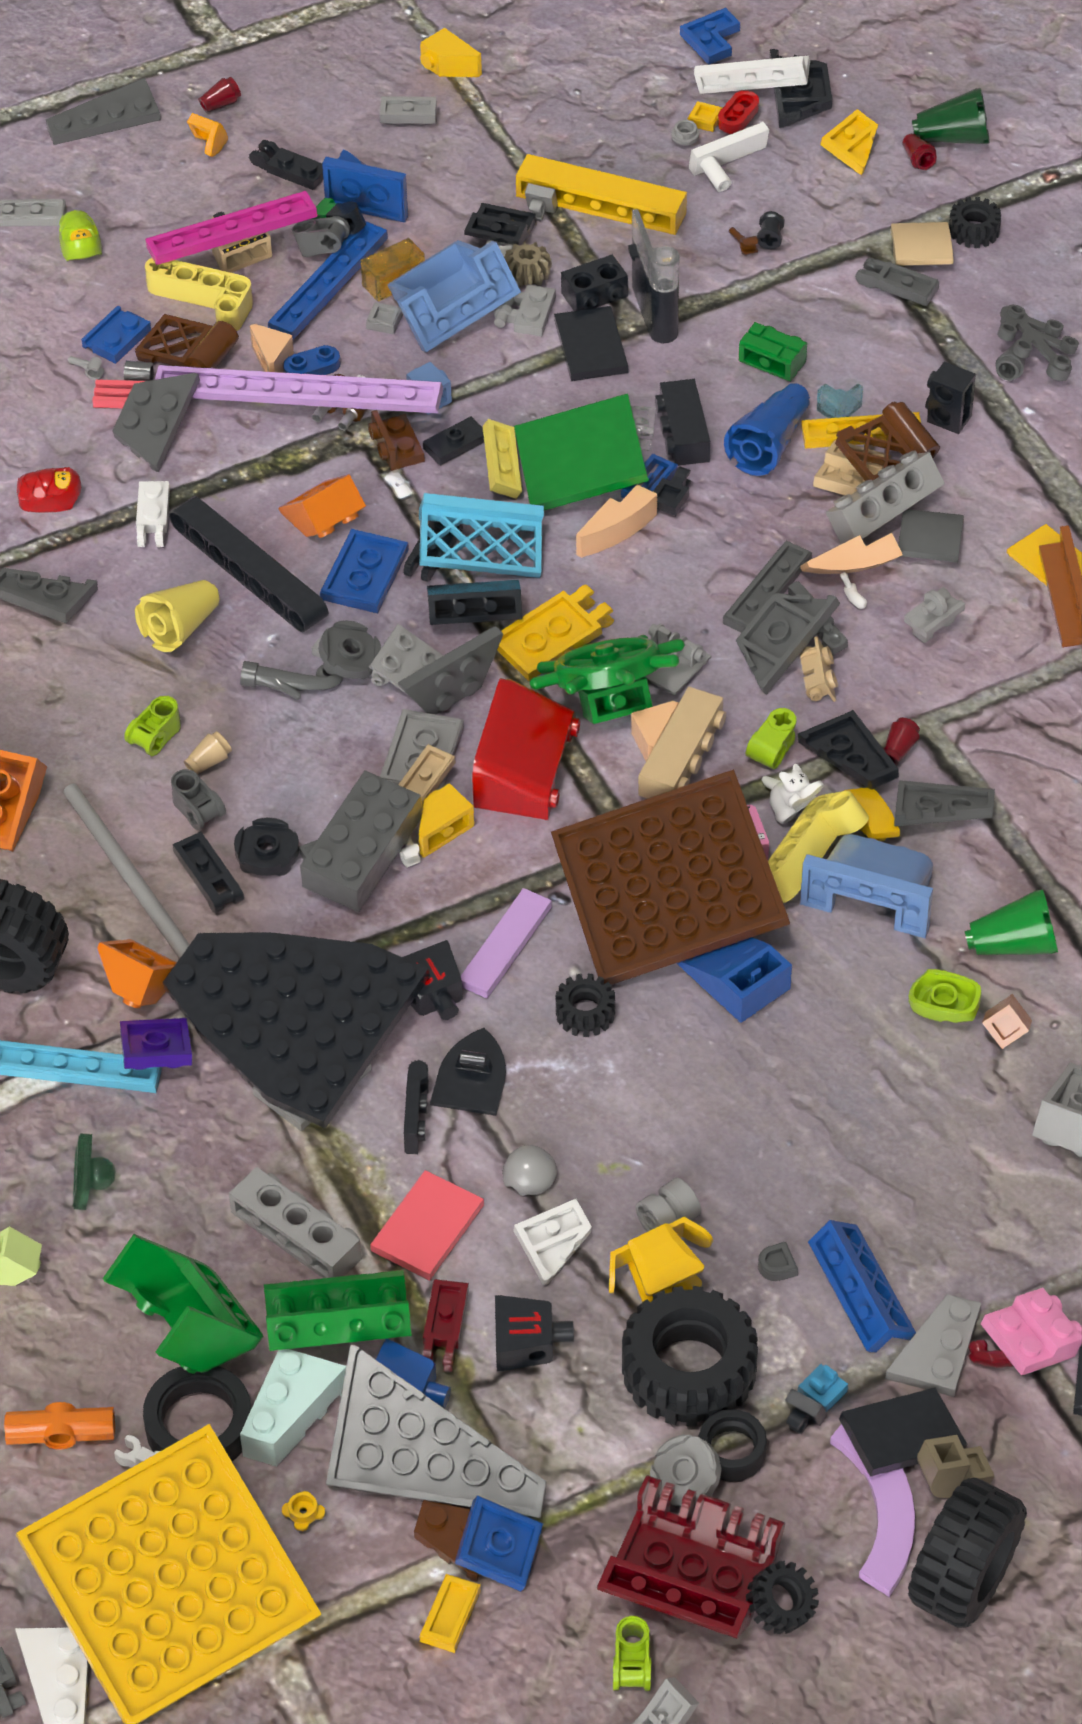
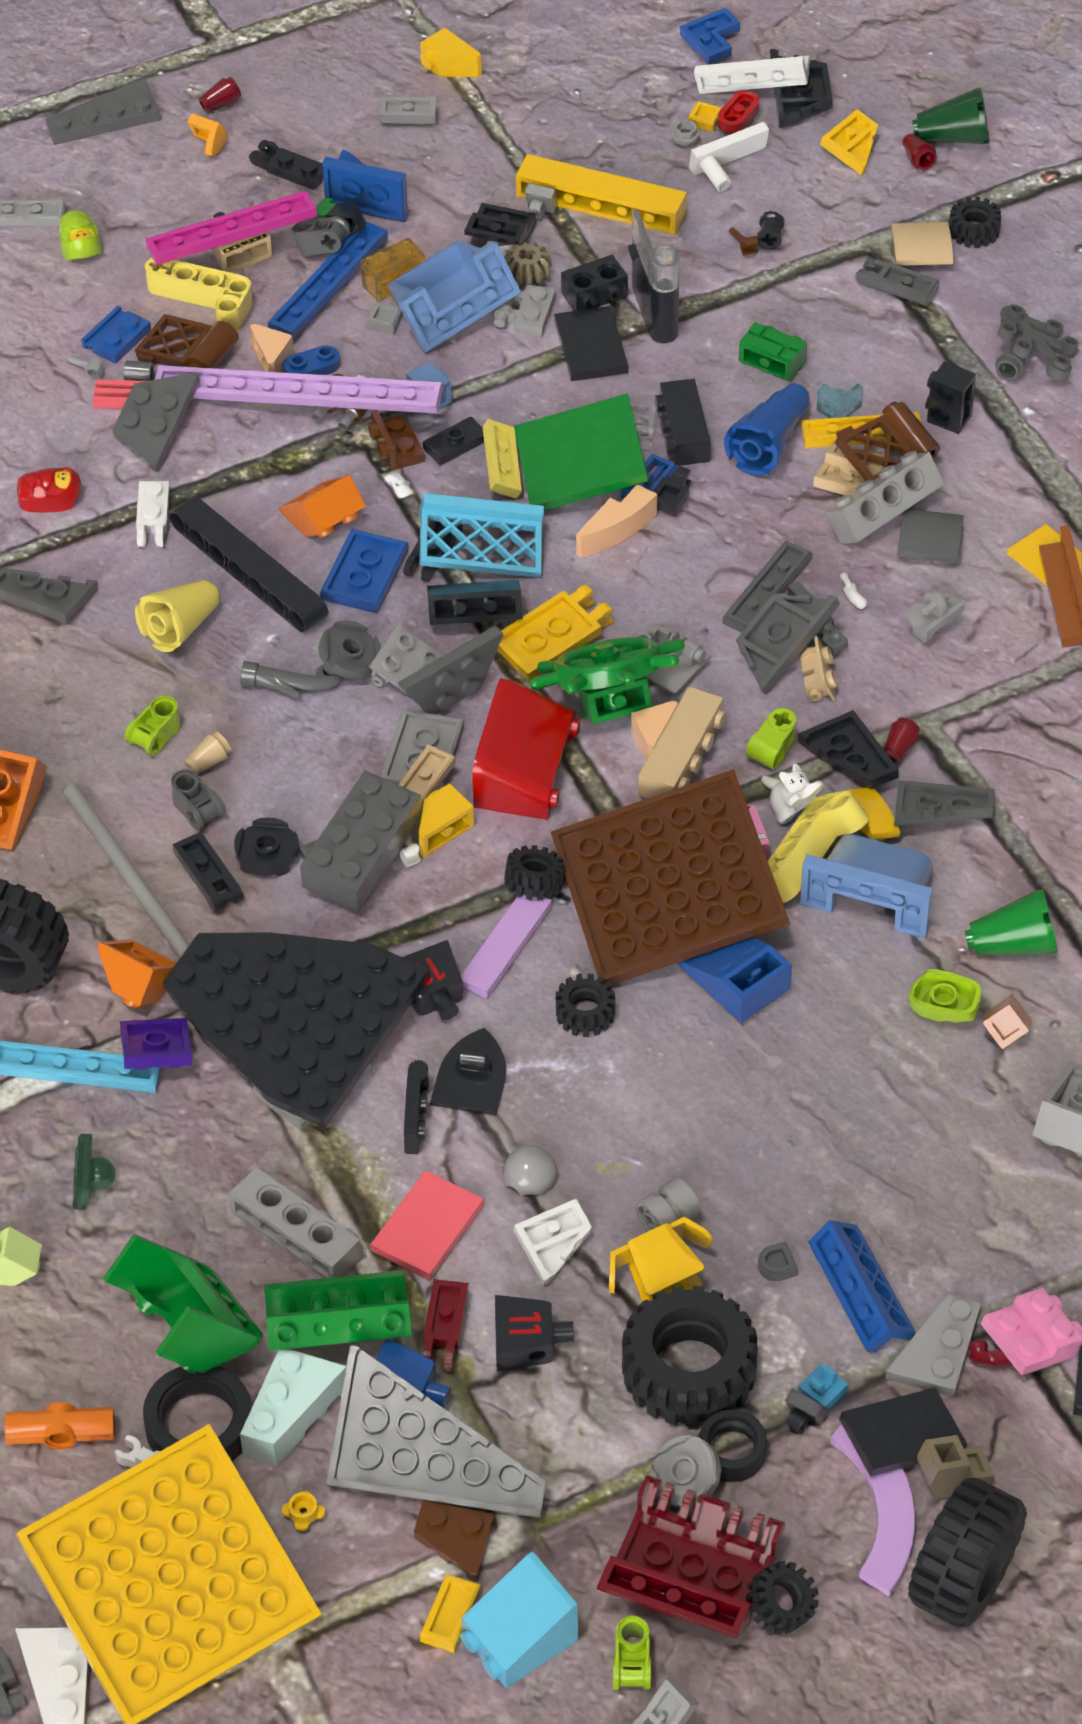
blue tile [454,1495,543,1591] -> none
light nougat slope [800,533,903,574] -> none
none -> medium azure slope [460,1551,578,1689]
none -> black tyre [504,845,565,901]

